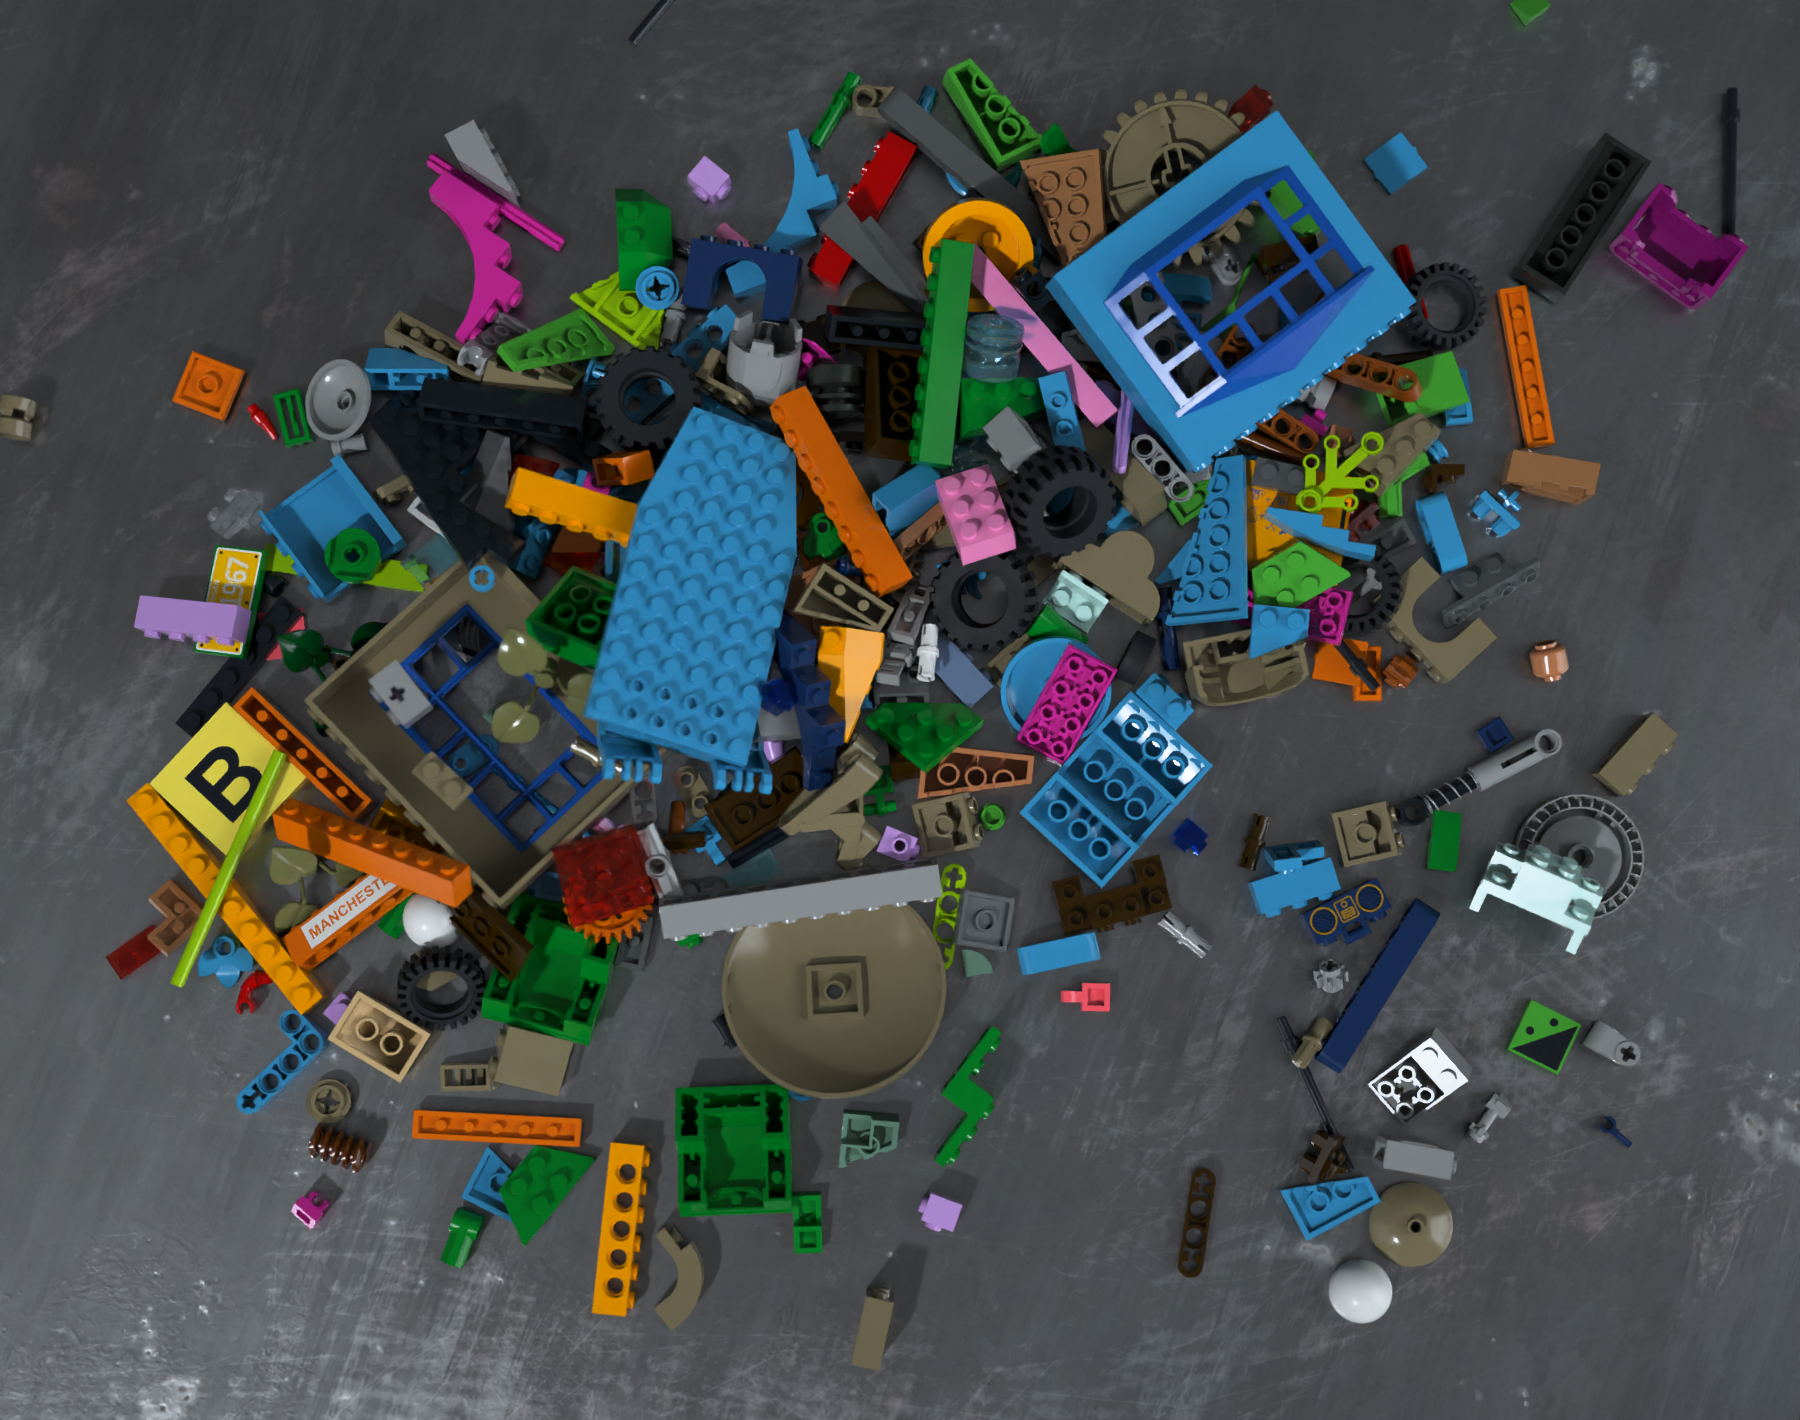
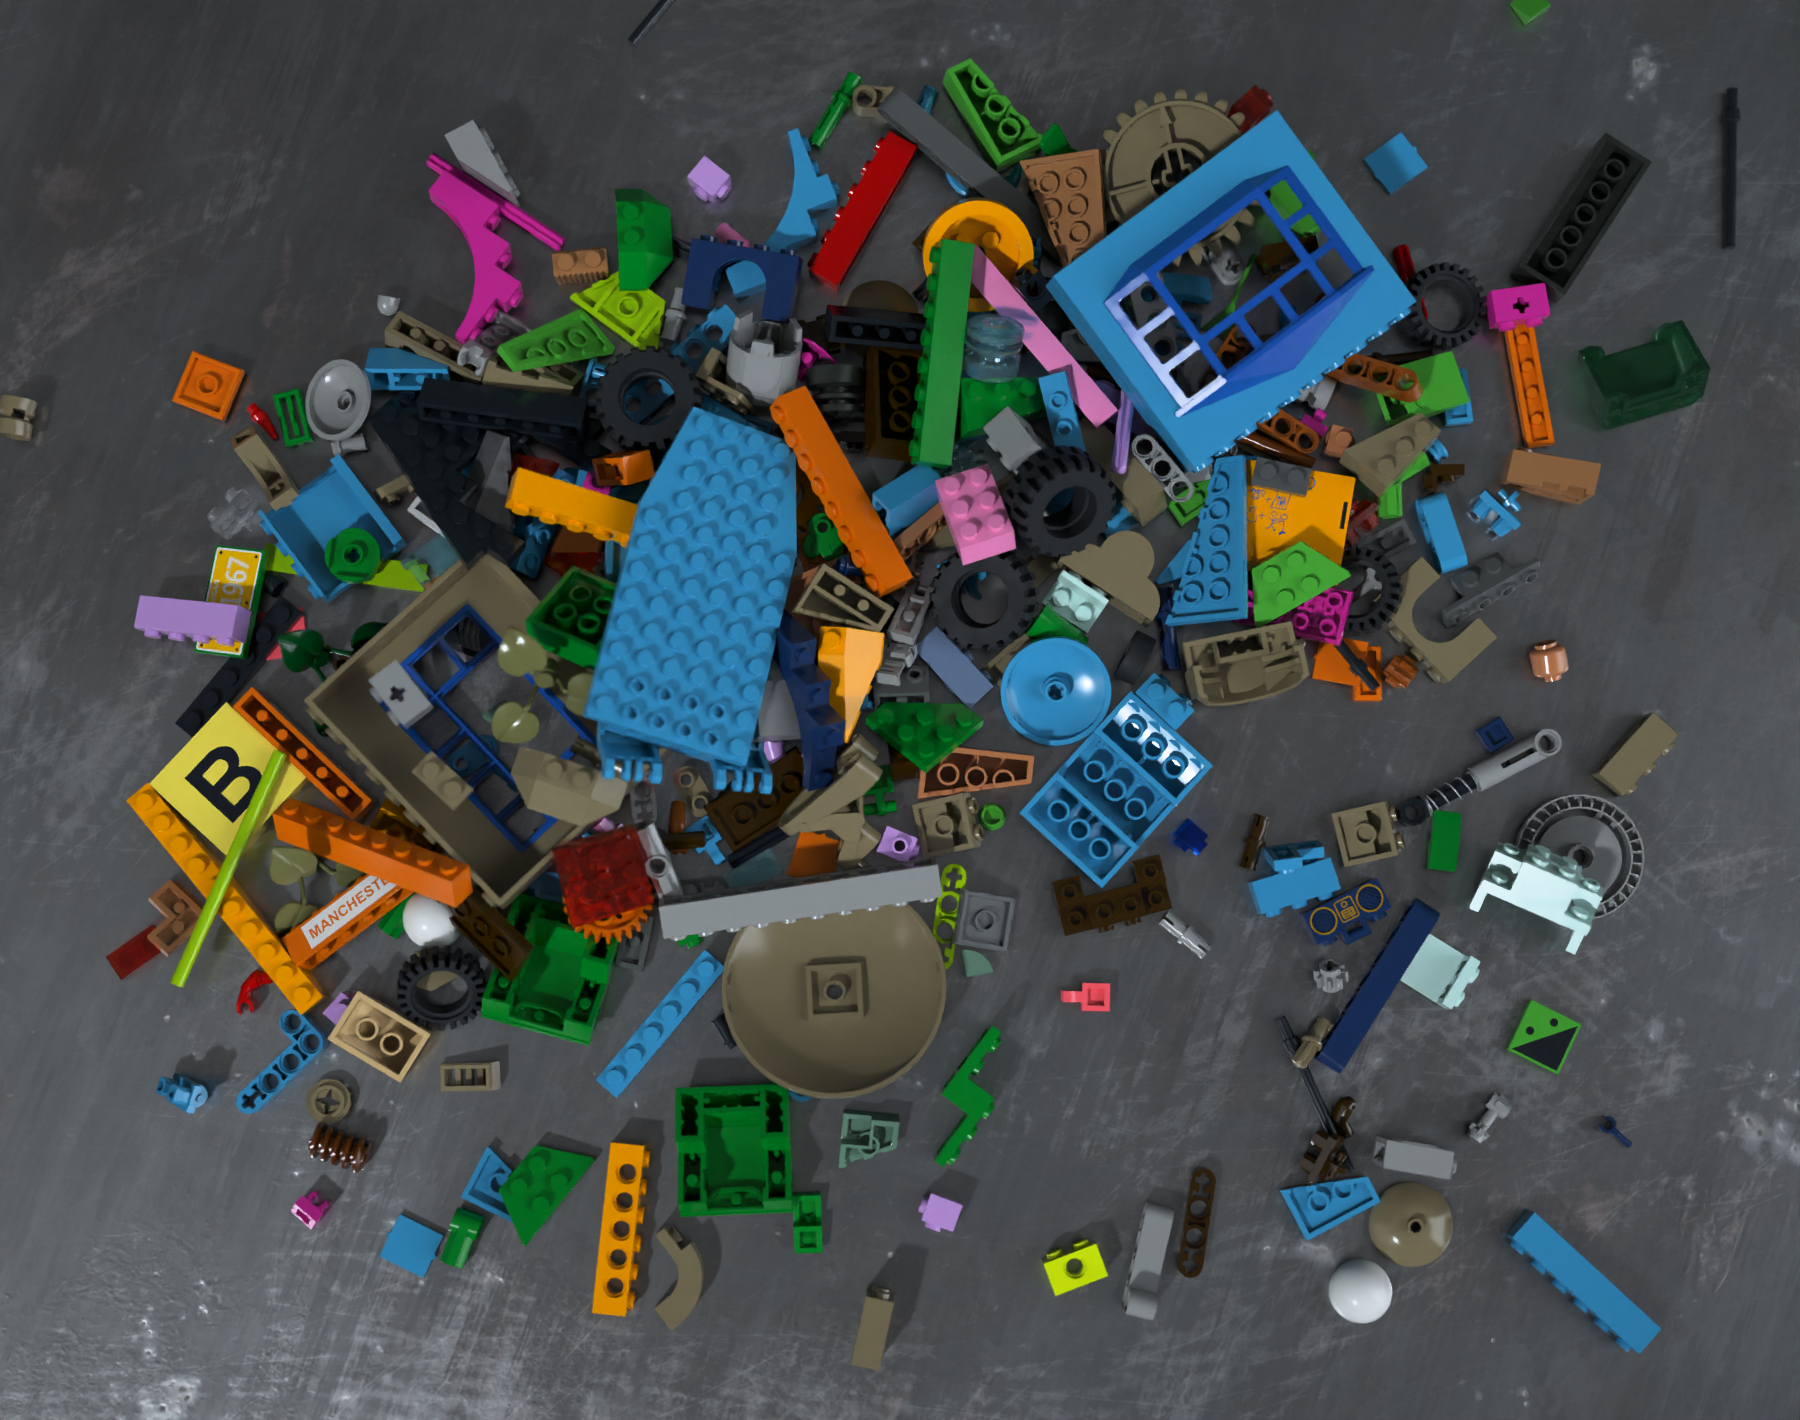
dark azure plate [198,933,254,989] -> none
orange plate [412,1109,583,1147] -> none
dark azure bush [469,565,496,593] -> none
dark tan brick [487,1023,573,1096] -> none
dark azure gear [635,266,679,310] -> none
clear blue plate [761,679,797,717] -> none
dark grey wedge [820,201,929,314] -> none
white pin [917,624,939,682] -> none
dark pink tile [1016,643,1118,764] -> none
dark azure beam [1016,931,1101,976] -> none
dark azure wing [1248,604,1310,659] -> none
dark azure slope [1264,507,1376,562] -> none
lime plant [1296,432,1384,514] -> none
light grey slope [1367,1026,1473,1127] -> none
light grey piece [1582,1020,1641,1066] -> none
magenta windscreen [1609,182,1749,310] -> none
none -> dark azure hips [156,1072,208,1114]
none -> dark tan arch [229,424,300,511]
none -> light grey hinge [377,295,400,315]
none -> dark azure piece [379,1214,444,1278]
none -> dark tan wedge [511,746,628,827]
none -> medium nougat brick [552,246,611,286]
none -> dark azure brick [596,950,724,1098]
none -> orange piece [787,832,840,878]
none -> neon yellow brick [1042,1238,1108,1296]
none -> light grey beam [1121,1202,1174,1321]
none -> dark brown arm [1332,1096,1356,1139]
none -> light aqua bracket [1400,934,1480,1009]
none -> dark pink brick [1485,283,1551,332]
none -> dark azure brick [1506,1209,1661,1354]
none -> clear green windscreen [1578,320,1710,430]

